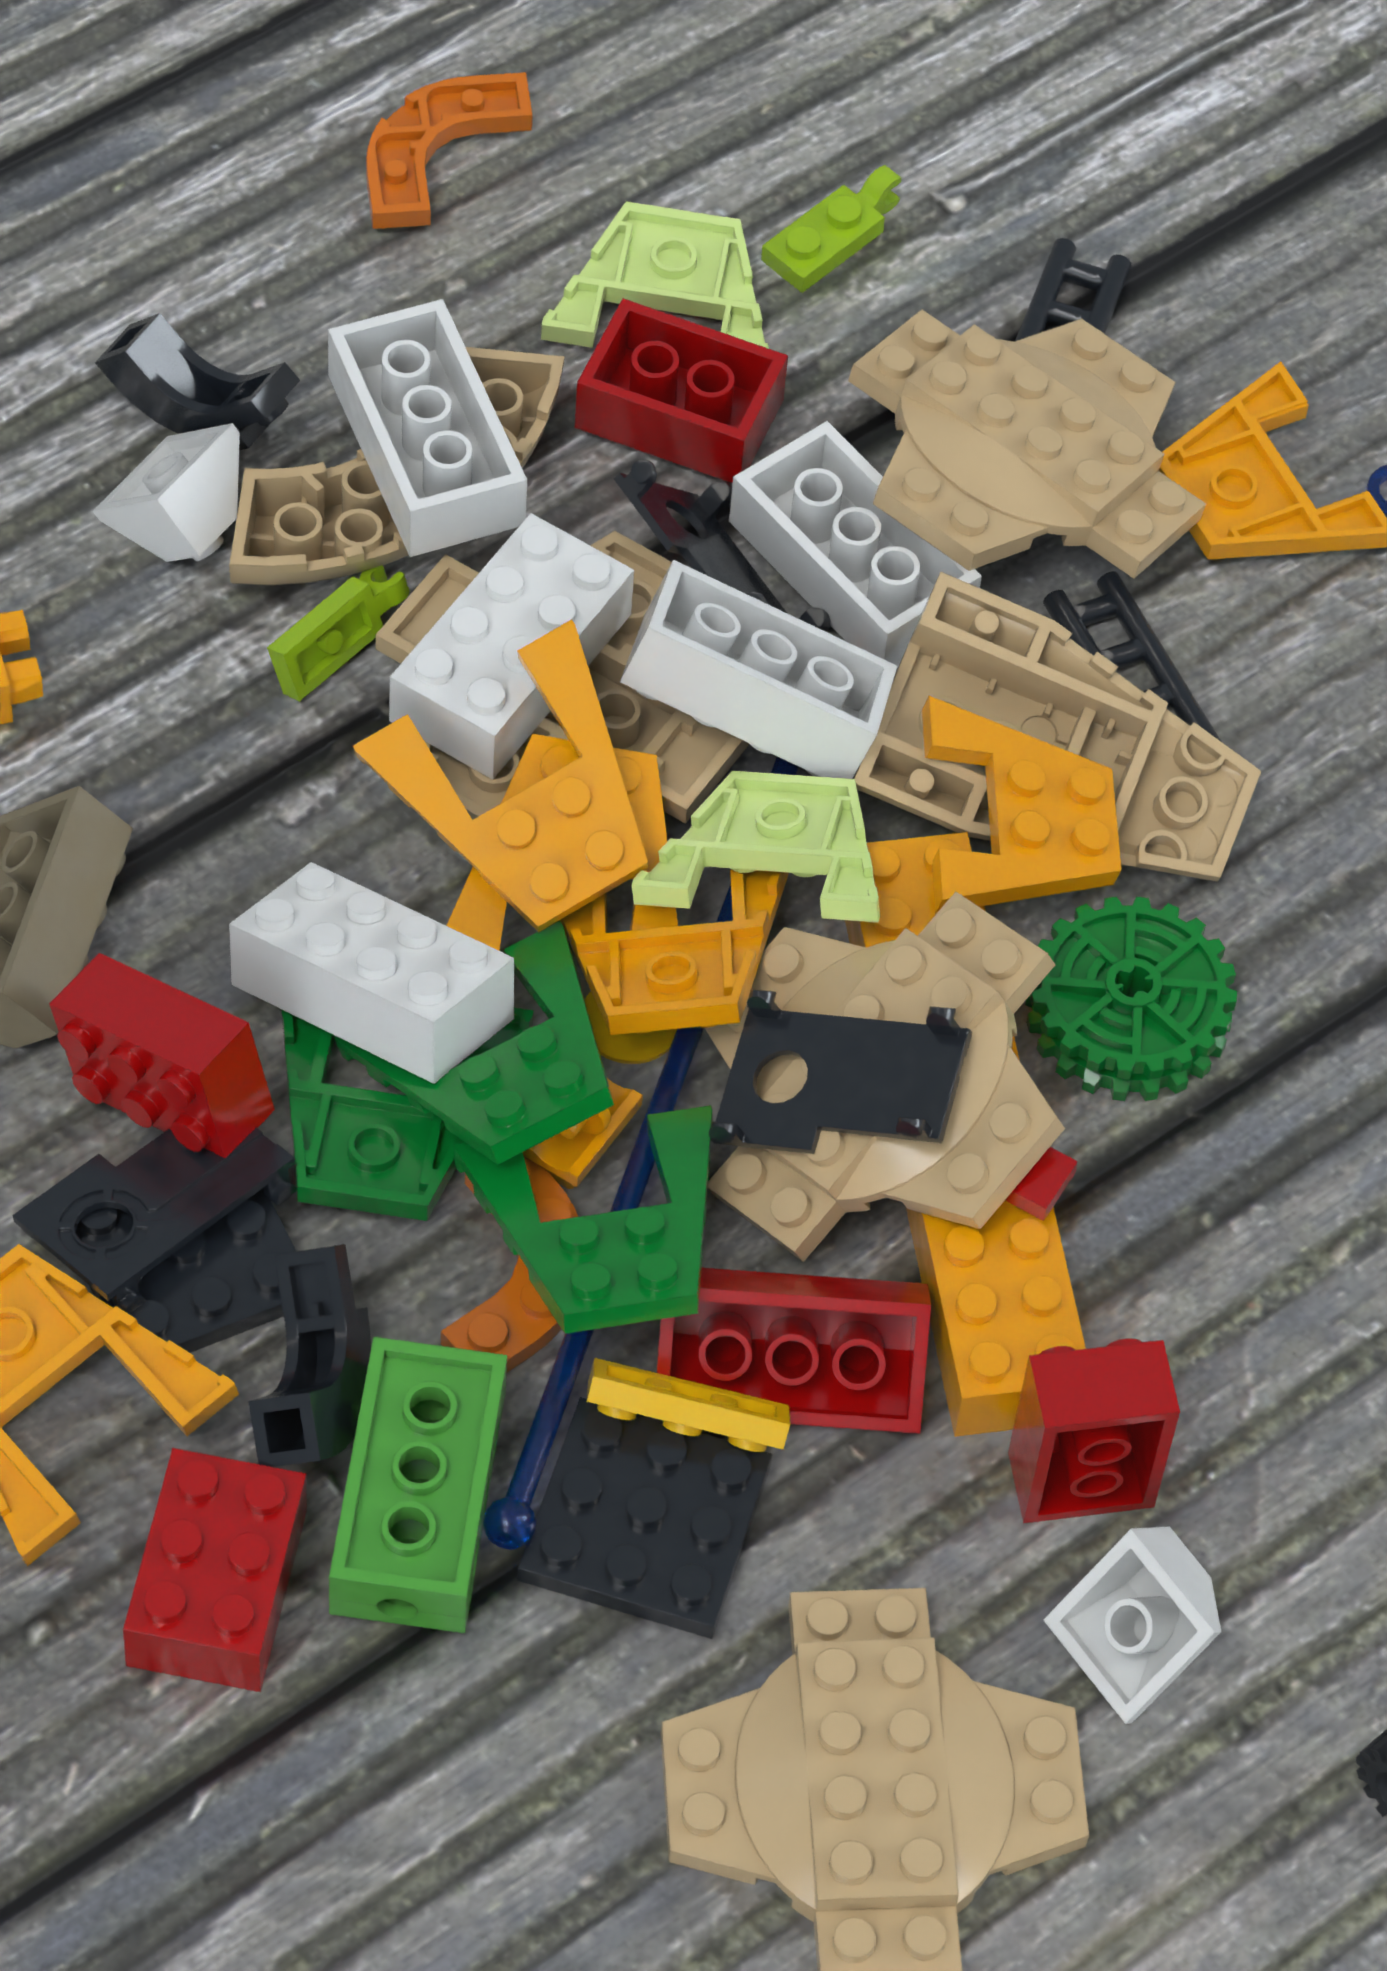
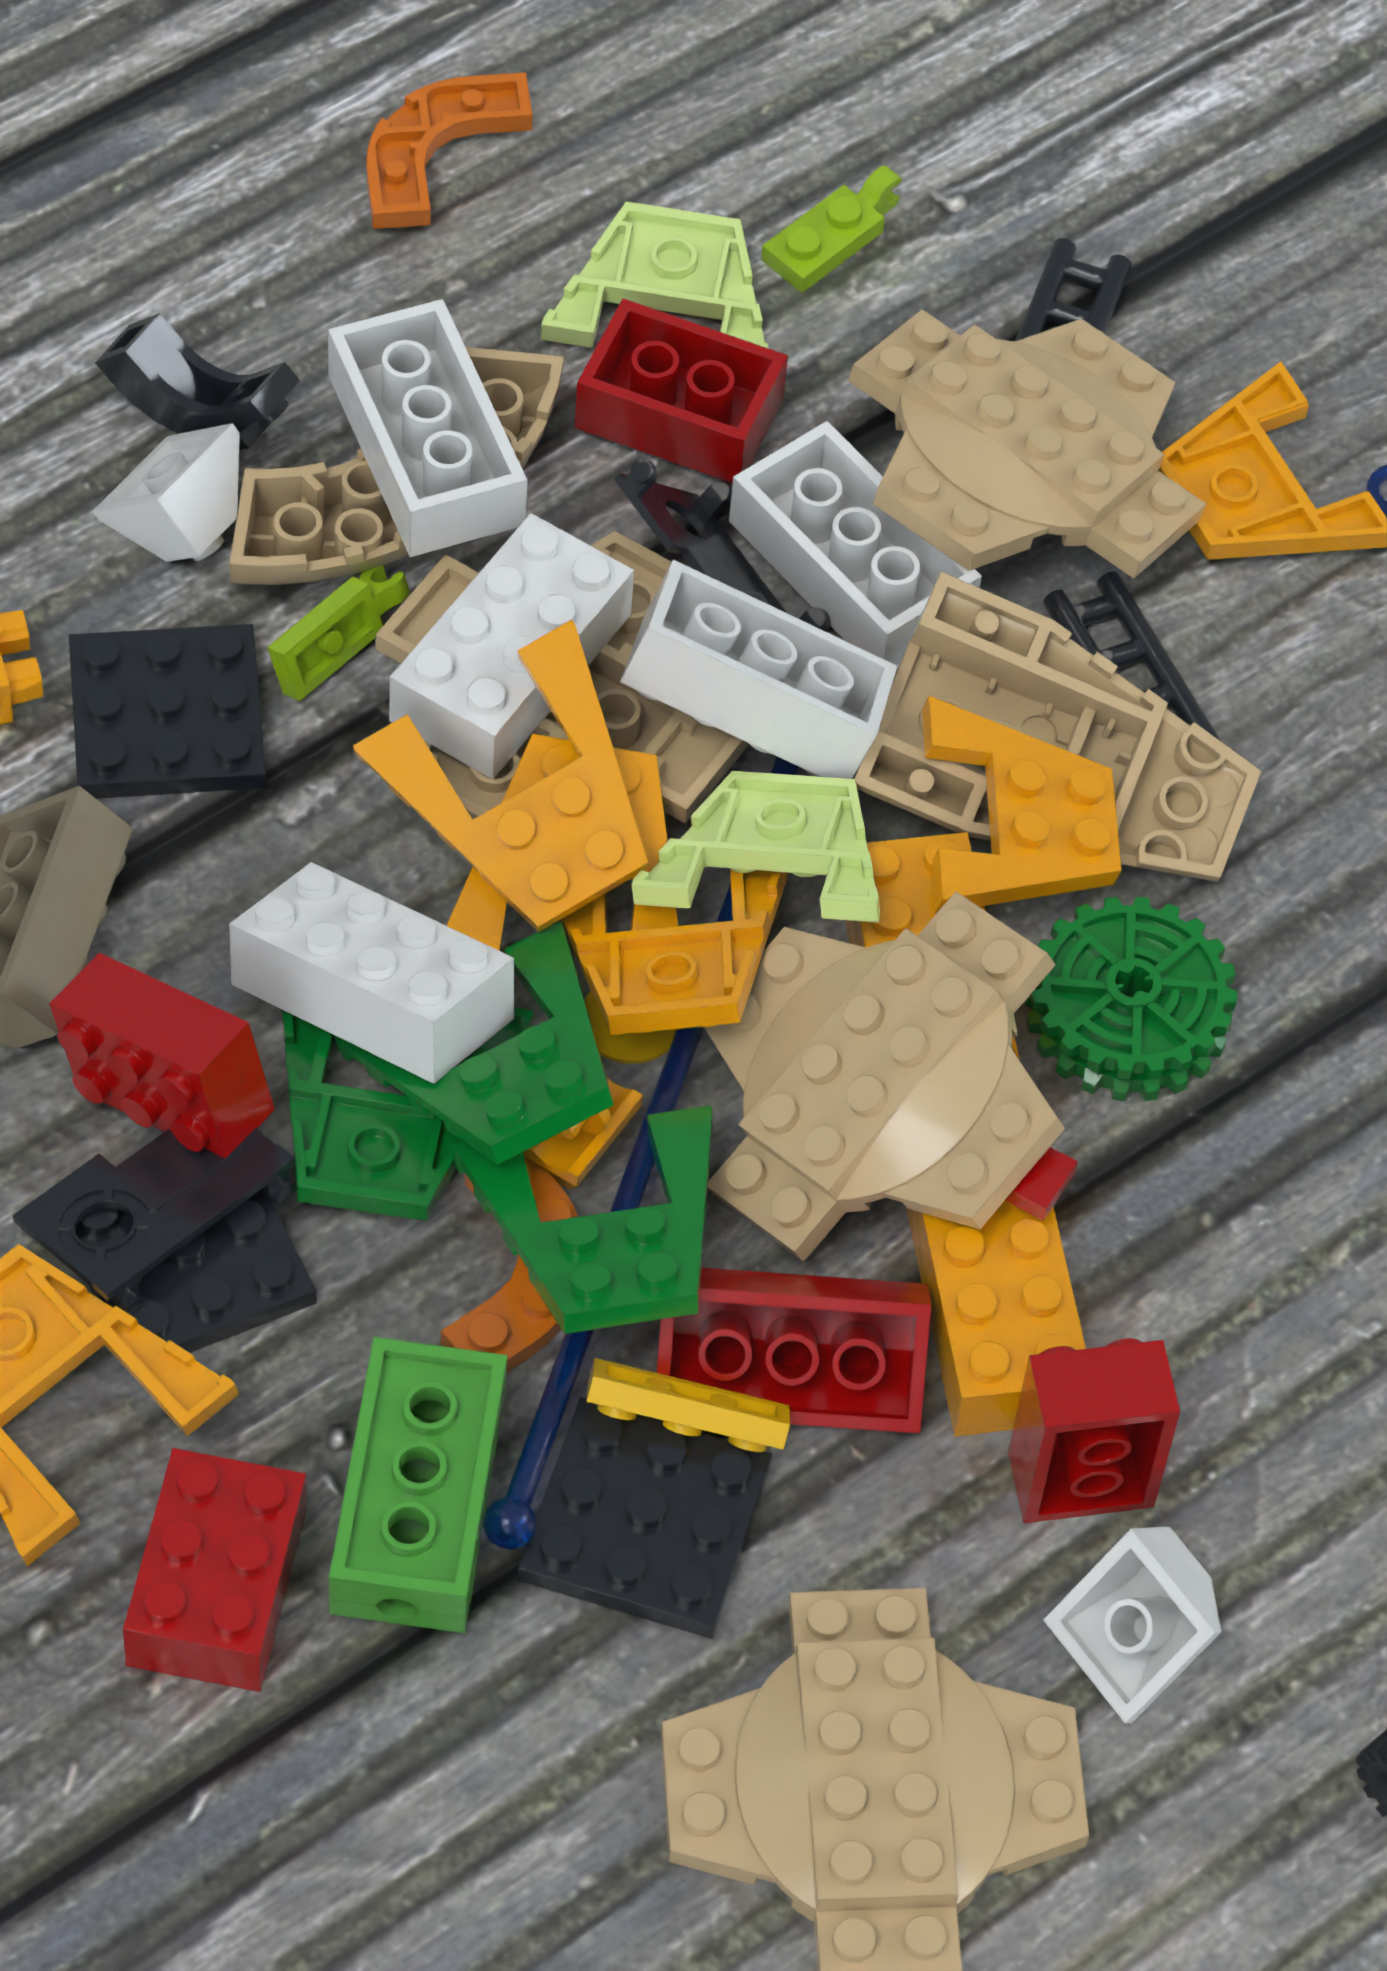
black arch [248,1244,371,1467] -> none
black piece [709,989,973,1154] -> none
none -> black plate [68,624,266,799]

